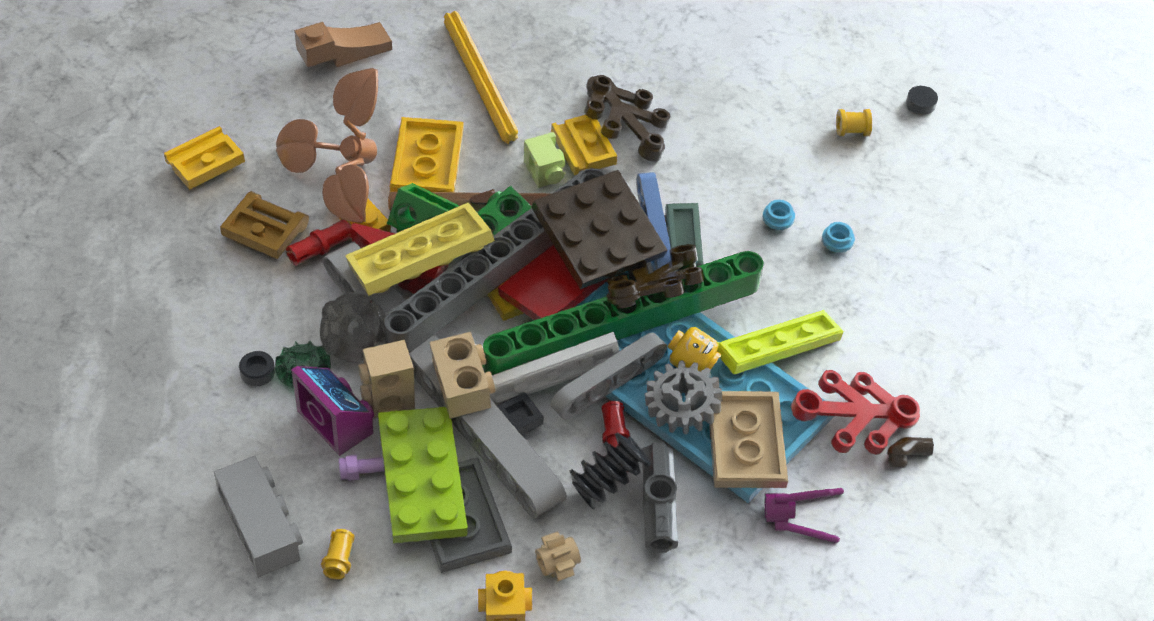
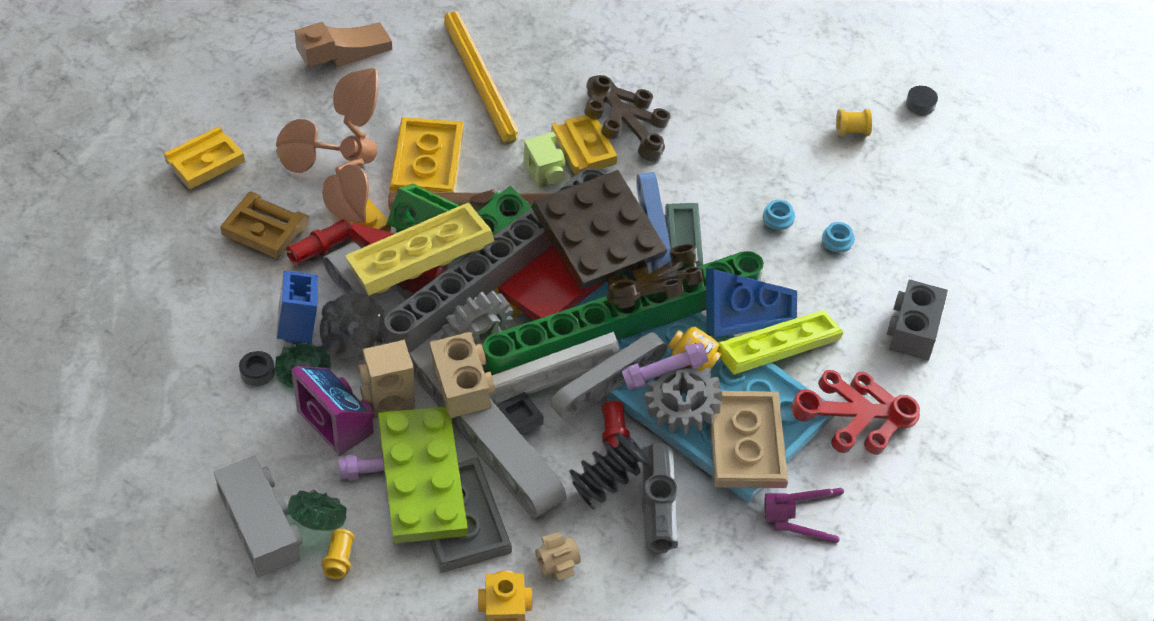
dark brown arm [887,437,934,468] -> none
none -> blue brick [276,271,318,344]
none -> clear green gear [287,490,347,531]
none -> light grey gear [441,291,514,347]
none -> lavender bar [622,342,709,390]
none -> blue wing [706,268,797,337]
none -> dark grey brick [886,279,948,361]

